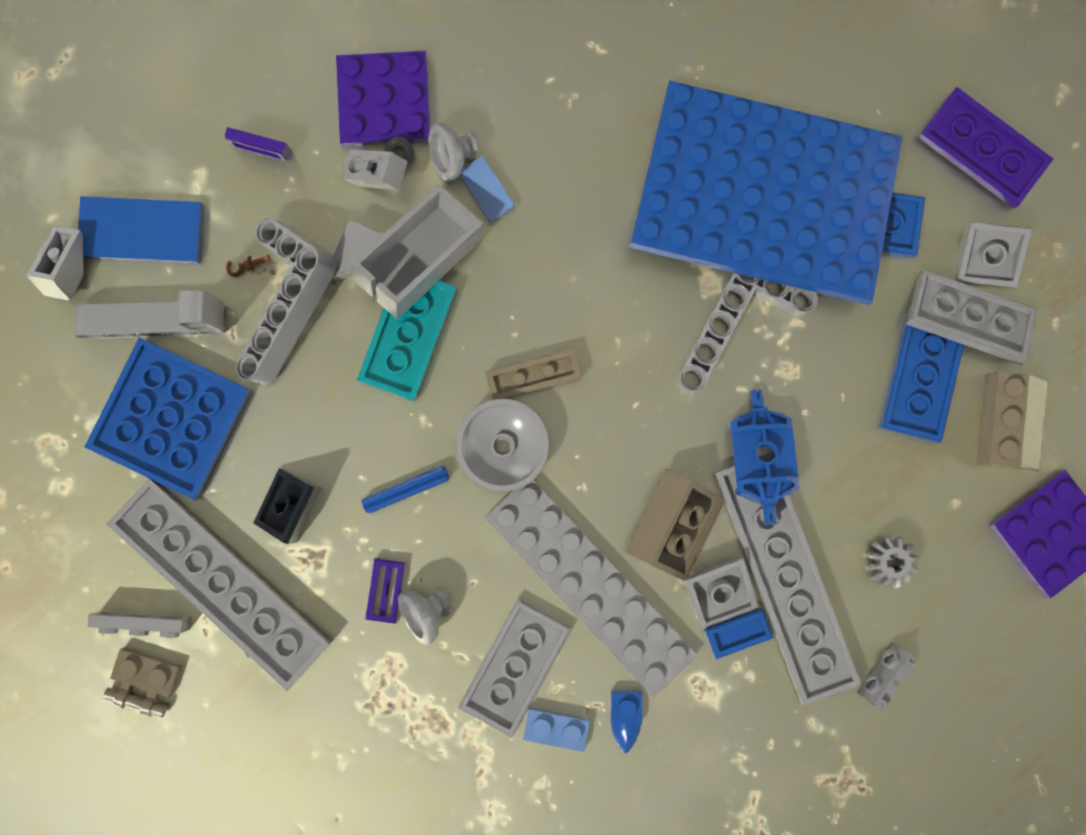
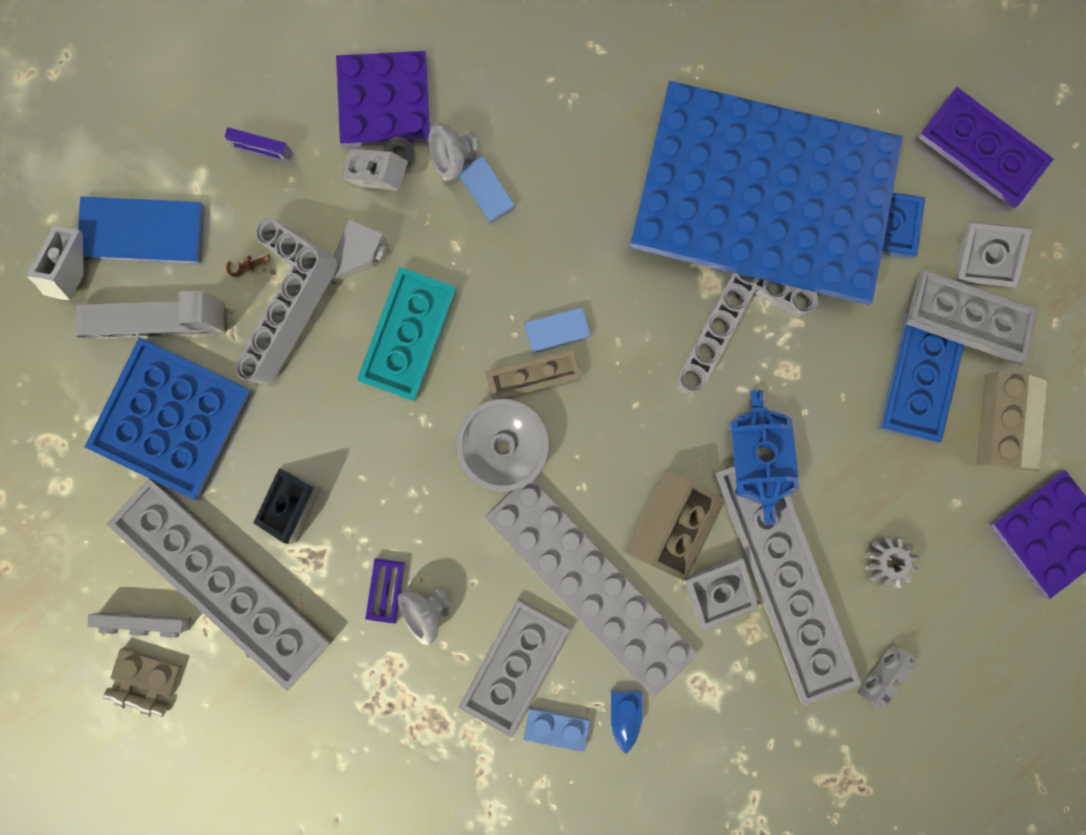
light grey piece [351,185,484,319] -> none
blue axle [361,466,449,513] -> none
blue tile [704,608,773,659] -> none
none -> medium blue tile [524,307,591,353]

